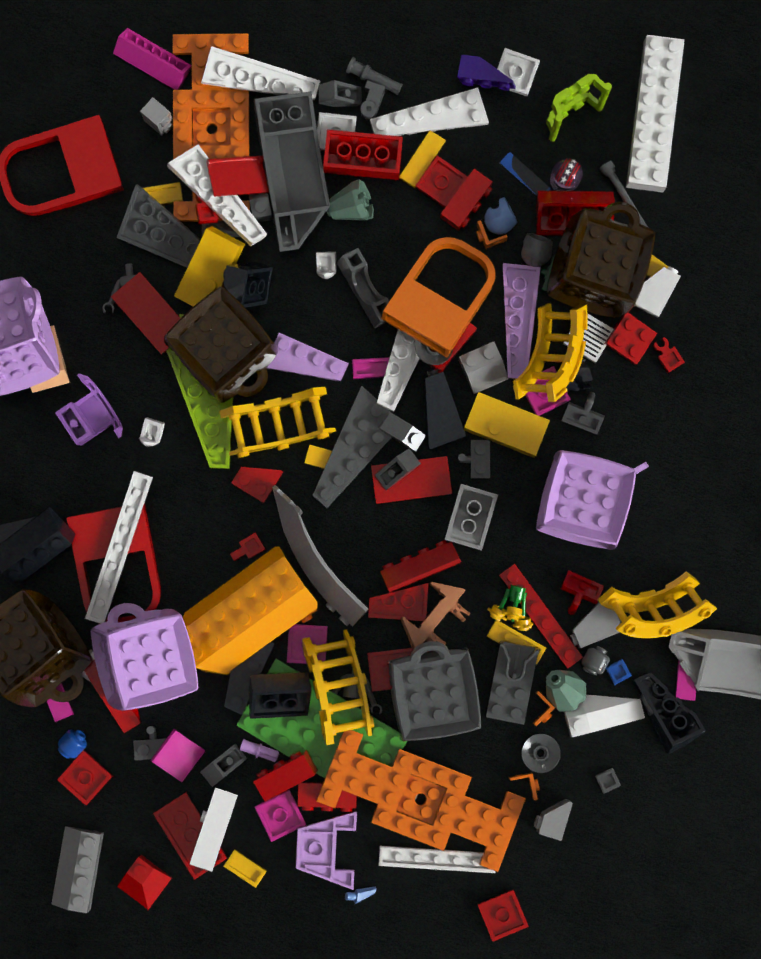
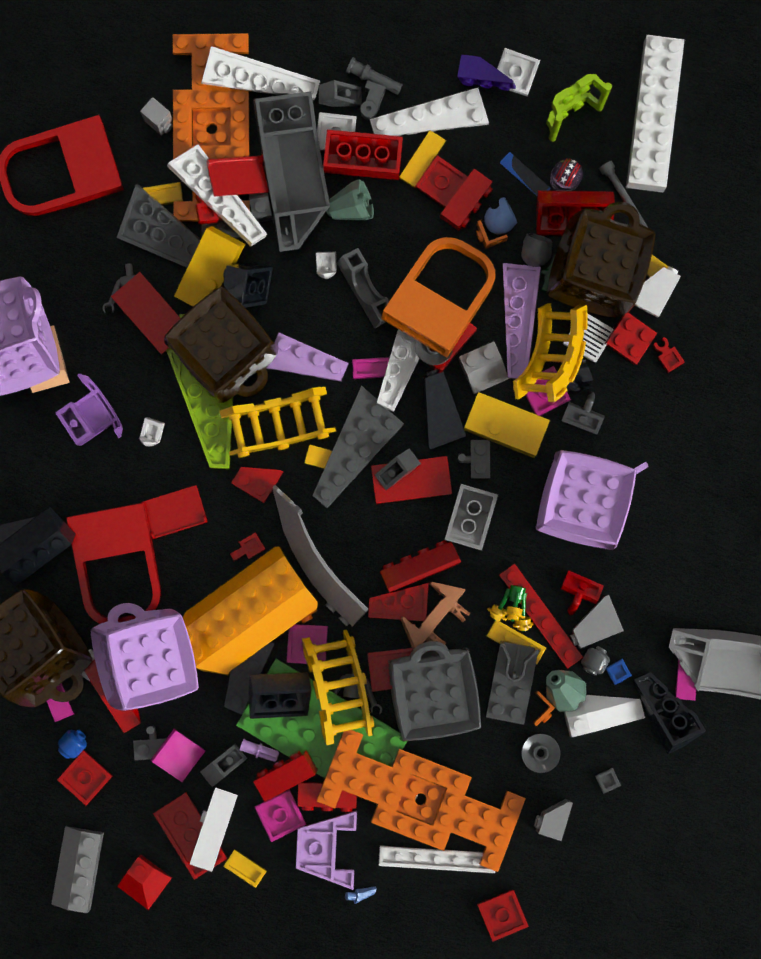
white plate [85,471,153,624] -> none
dark pink brick [113,28,192,90] -> none
dark grey slope [378,411,426,452] -> none
orange bracket [509,772,539,800] -> none
yellow fence [597,571,717,638] -> none
none -> red piece [143,485,208,539]

